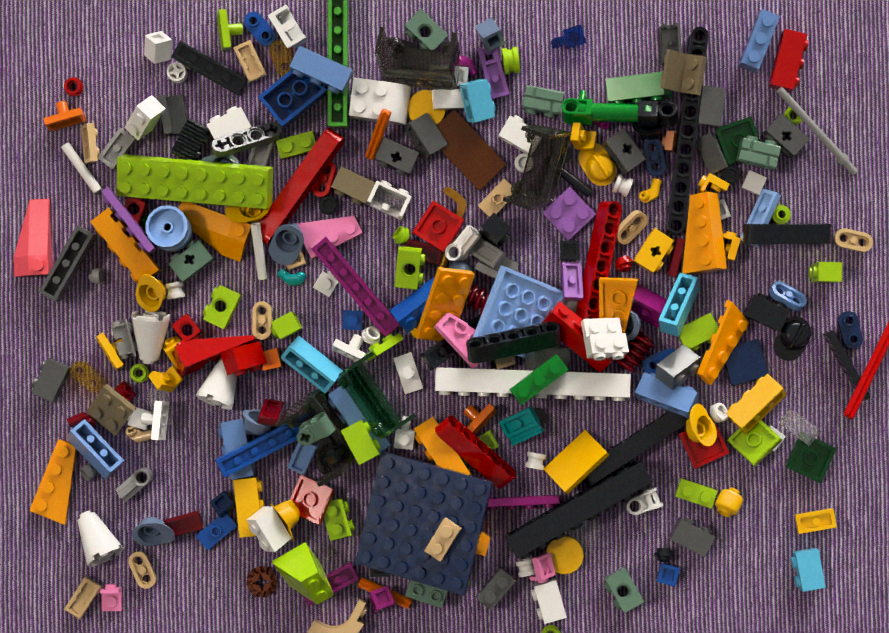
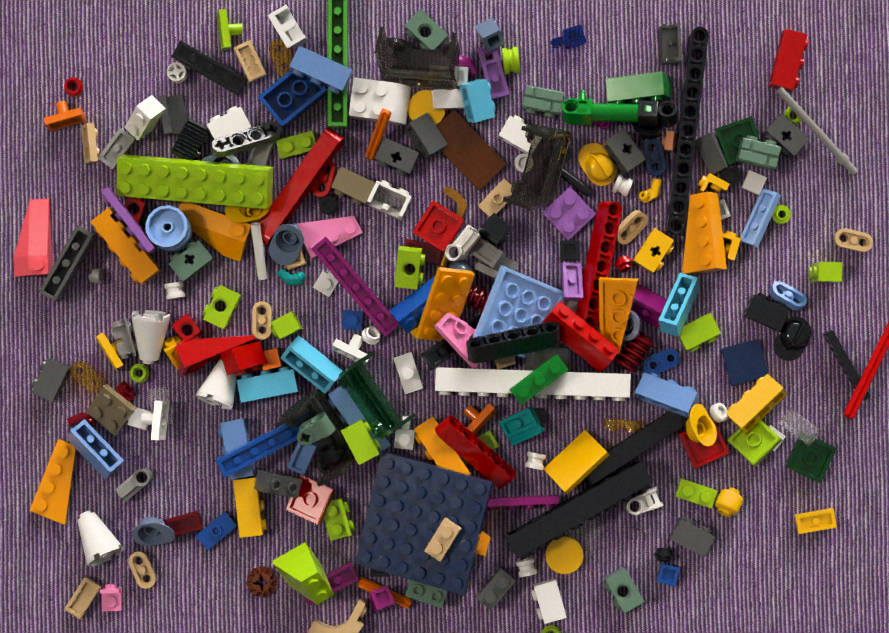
white piece [61,142,102,194] -> none
light grey hinge [80,464,97,481] -> none
tan arm [125,426,152,443] -> none
yellow piece [135,274,166,312] -> none
white panel [144,31,172,64] -> none
yellow bracket [148,366,183,392] -> none
dark blue tile [210,490,236,518] -> none
sand blue piece [242,409,286,436] -> none
blue plate [244,12,276,47] -> none
white brick [247,506,292,552] -> none
dark red tile [258,398,284,426] -> none
yellow piece [270,500,300,542] -> none
lime plate [364,333,404,362] -> none
lime plate [392,226,410,245] -> none
bright pink bracket [529,553,556,583] -> none
yellow bracket [570,122,597,150] -> none
white plate [581,318,629,361] -> none
dark grey brick [656,345,700,390] -> none
dark tan bracket [660,49,707,95] -> none
dark red tile [666,238,685,278] -> none
light orange wing [697,300,749,385] -> none
dark grey panel [698,85,726,128] -> none
medium blue brick [738,9,780,73] -> none
black beam [743,223,831,244] -> none
medium azure brick [790,548,826,592] -> none
dark blue plate [838,311,863,349] -> none
none -> medium azure brick [237,366,299,403]
none -> dark grey brick [254,470,302,498]
none -> clear yellow plate [602,418,641,433]

